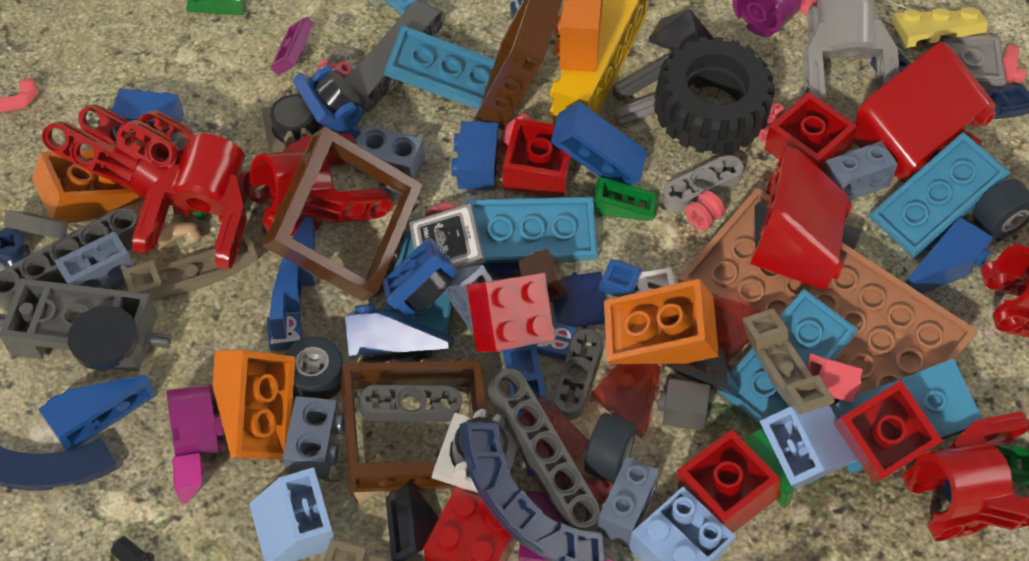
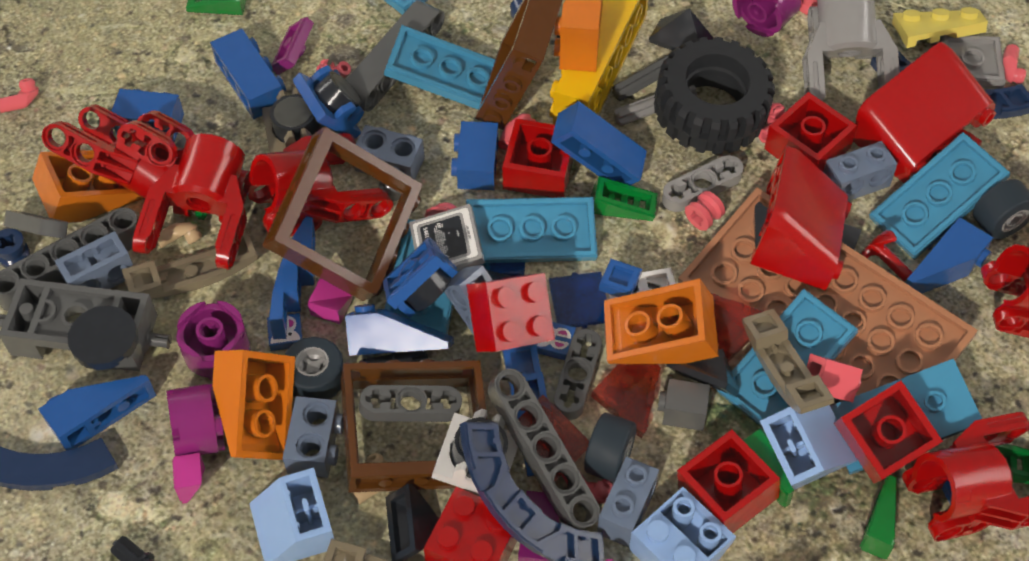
reddish brown brick [518,248,568,303] -> none
none -> magenta brick [176,301,251,381]
none -> blue brick [210,28,286,120]
none -> dark pink slope [308,278,353,324]
none -> green slope [859,475,897,559]
none -> red plant [860,230,913,281]

